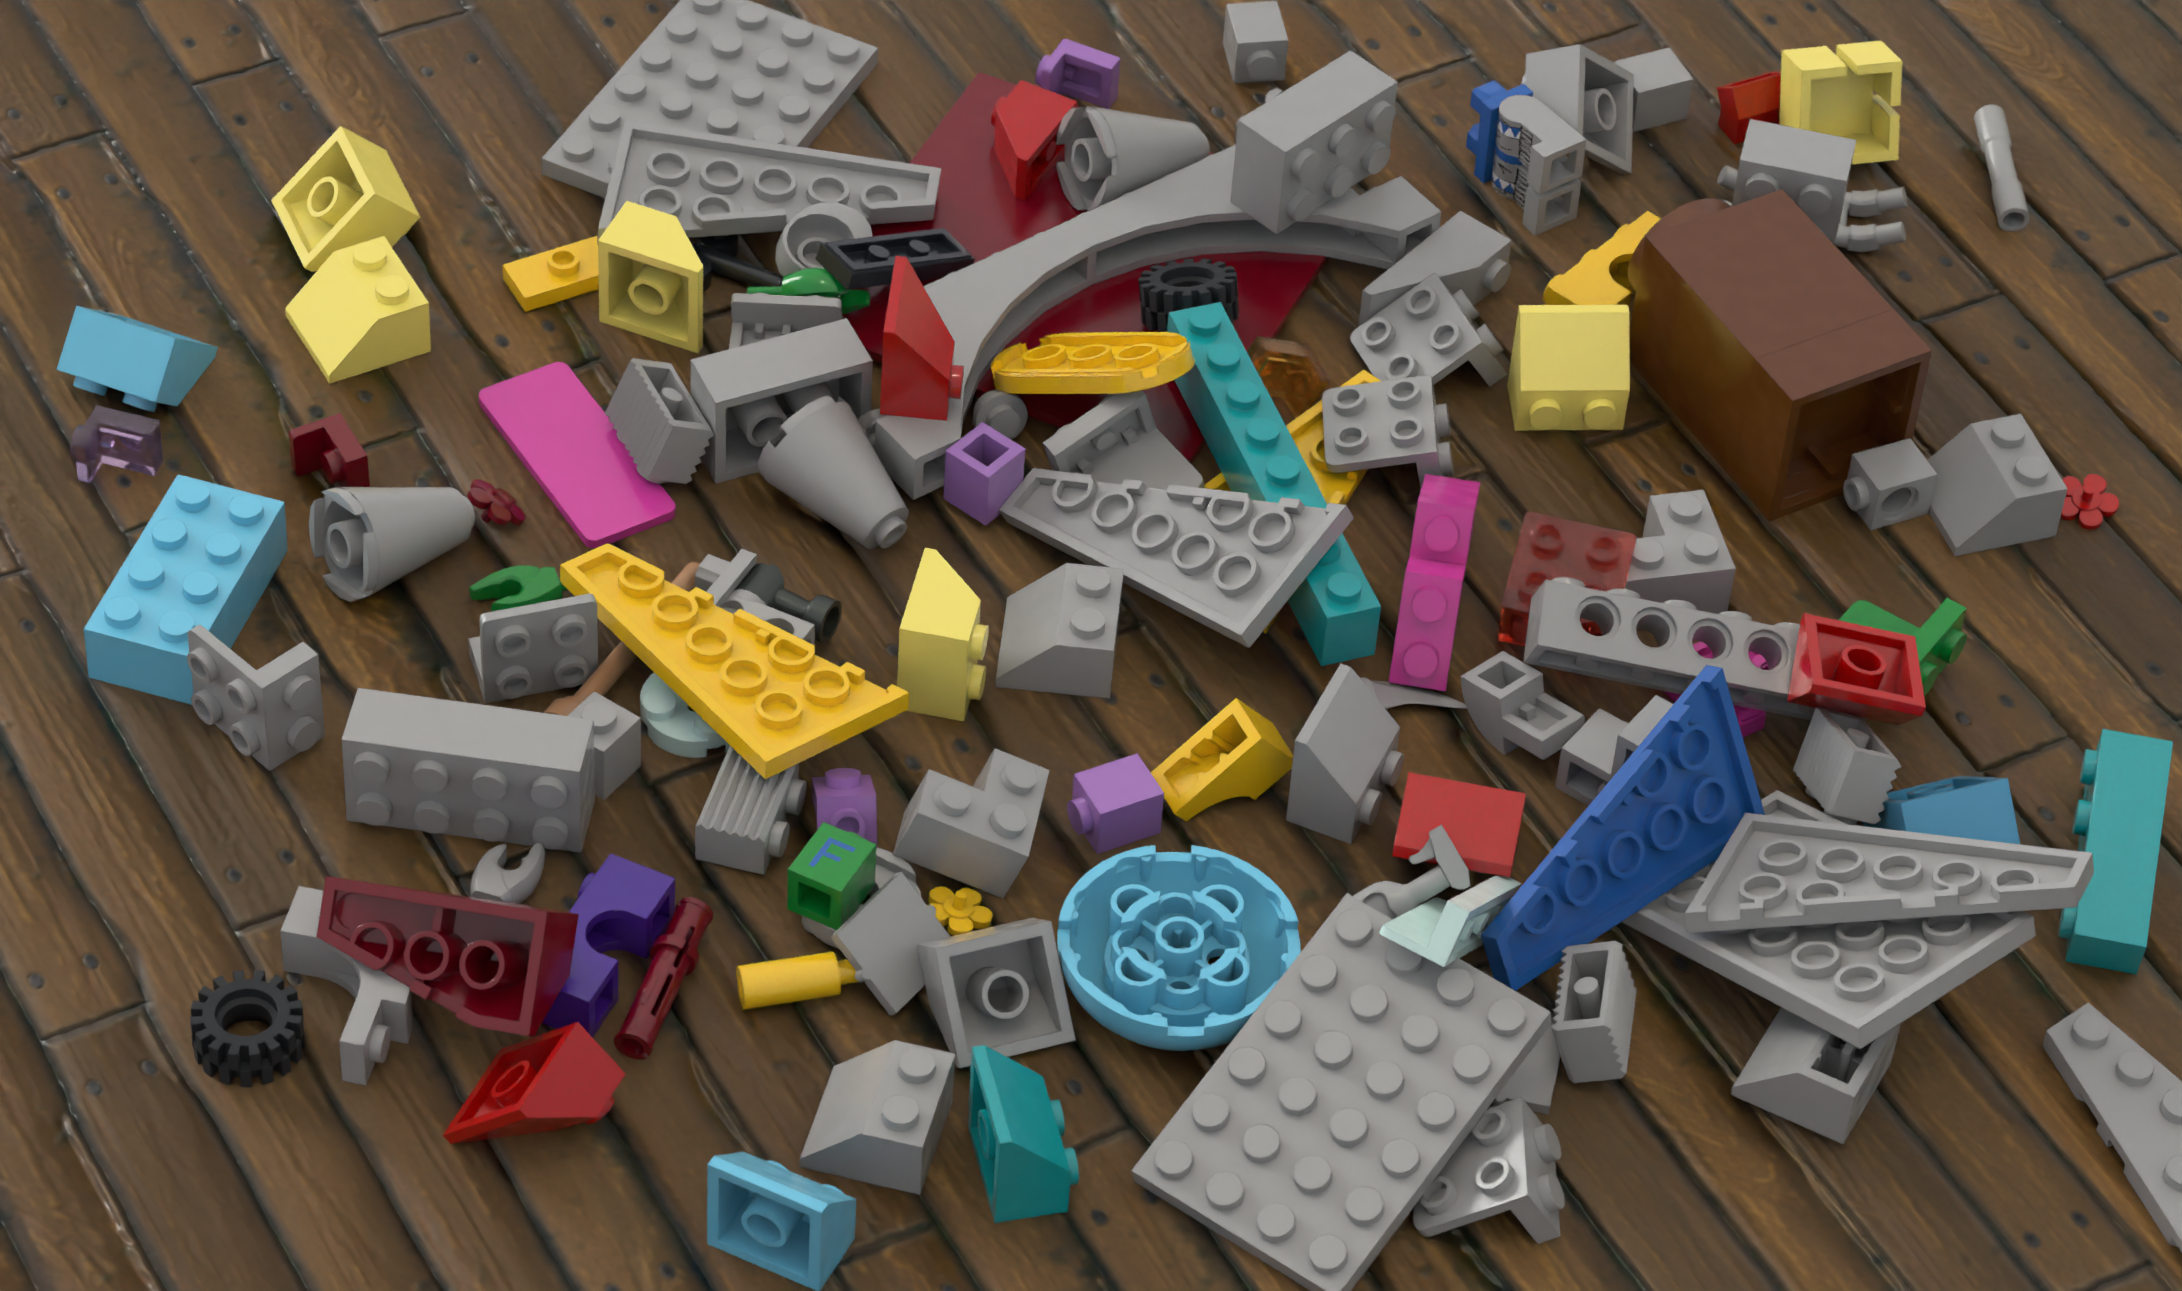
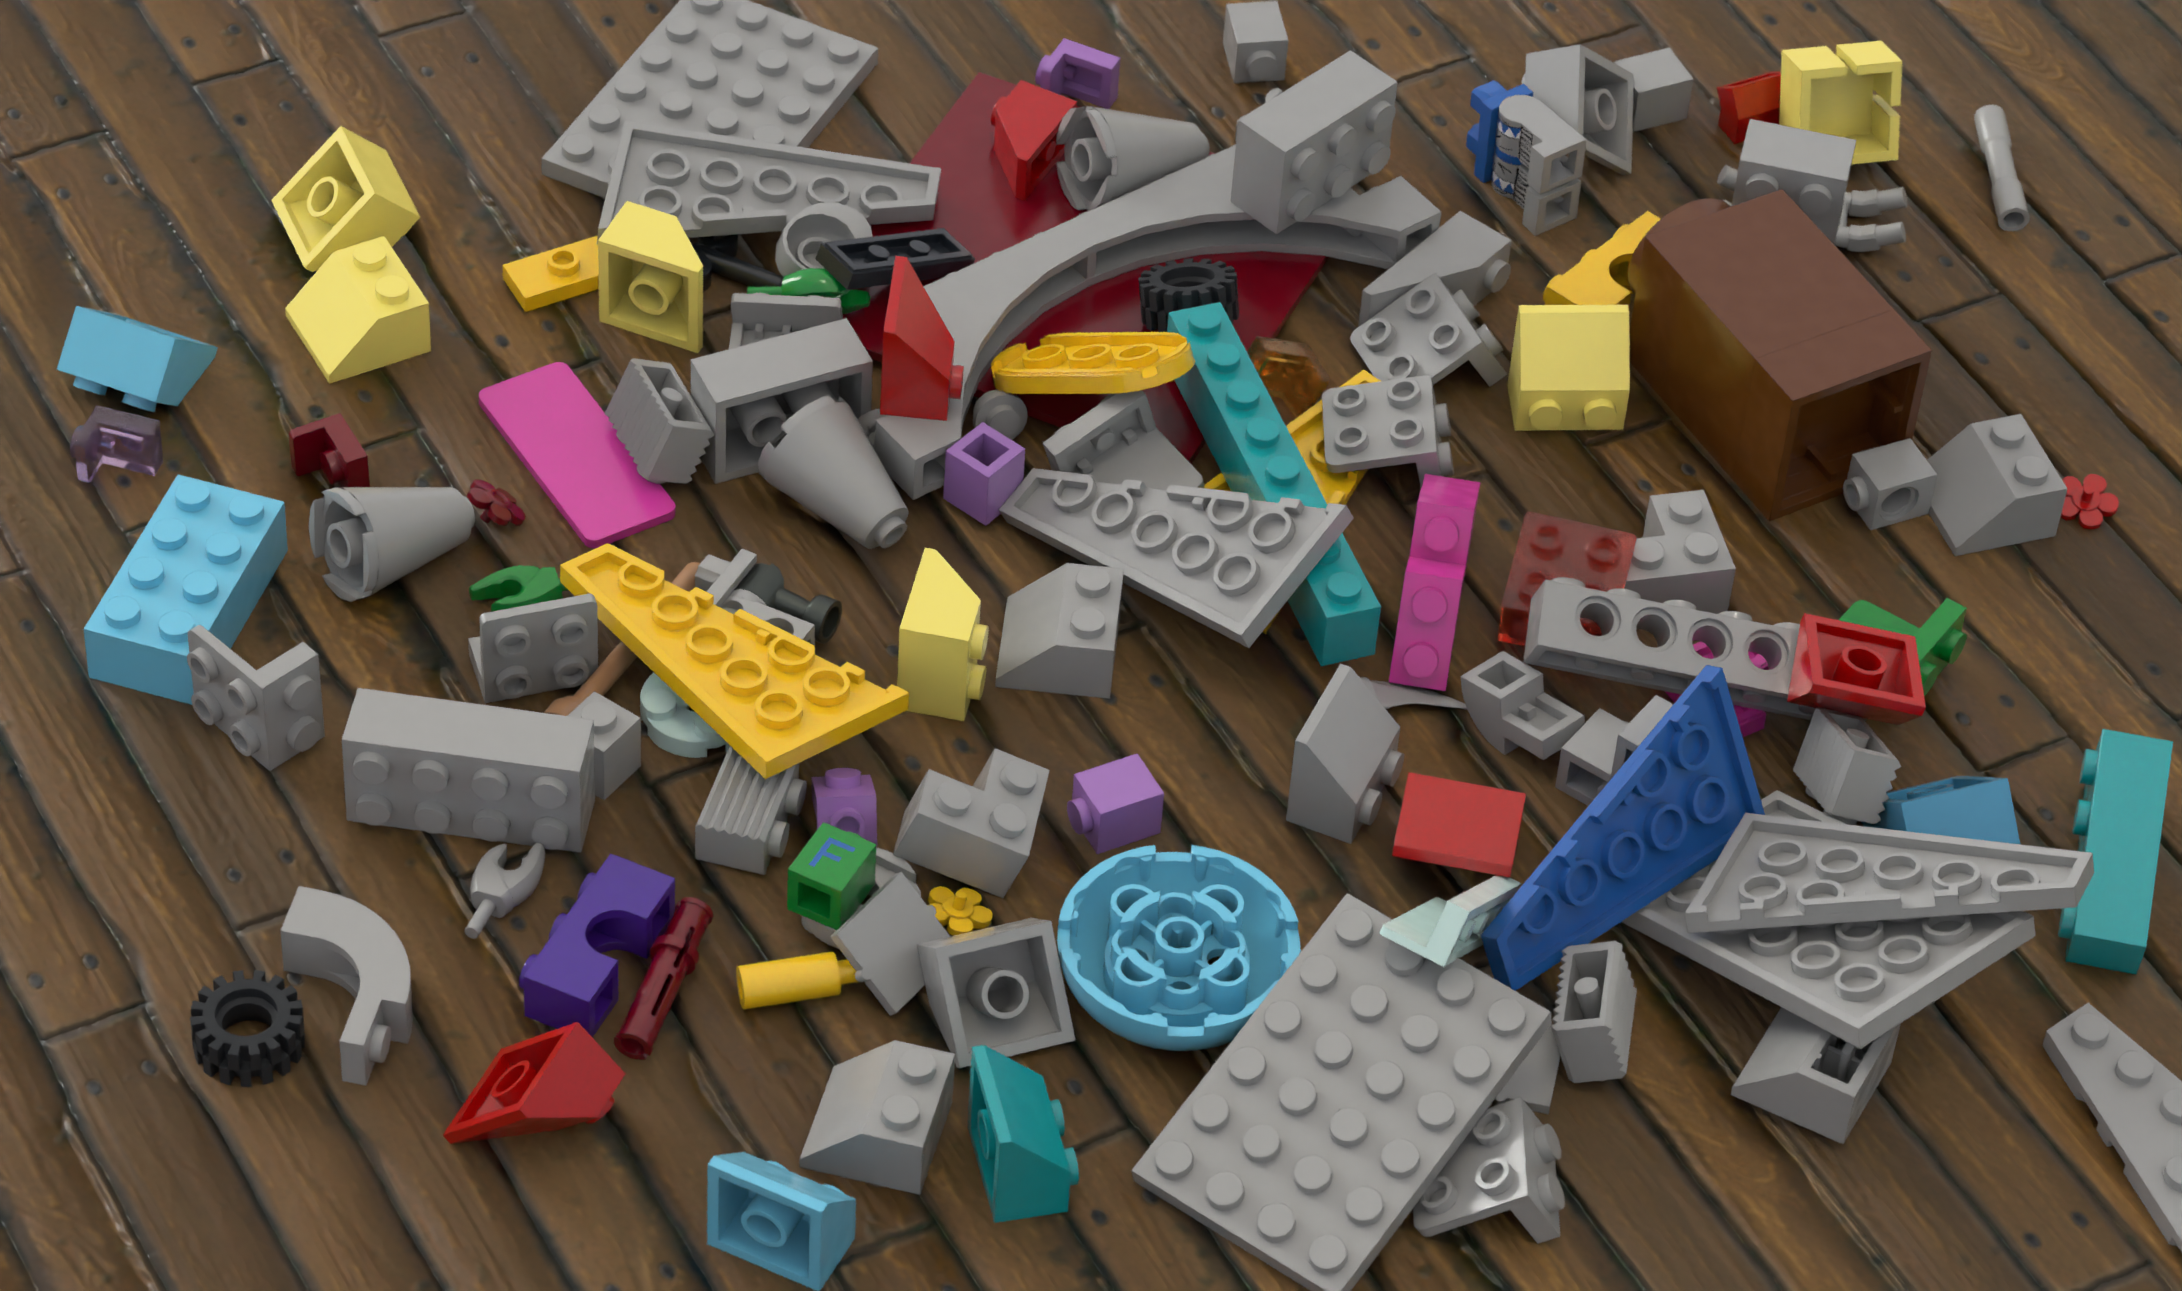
dark red wedge [316,876,579,1036] -> none
yellow arch [1151,698,1293,822] -> none
light grey piece [1353,825,1471,919] -> none

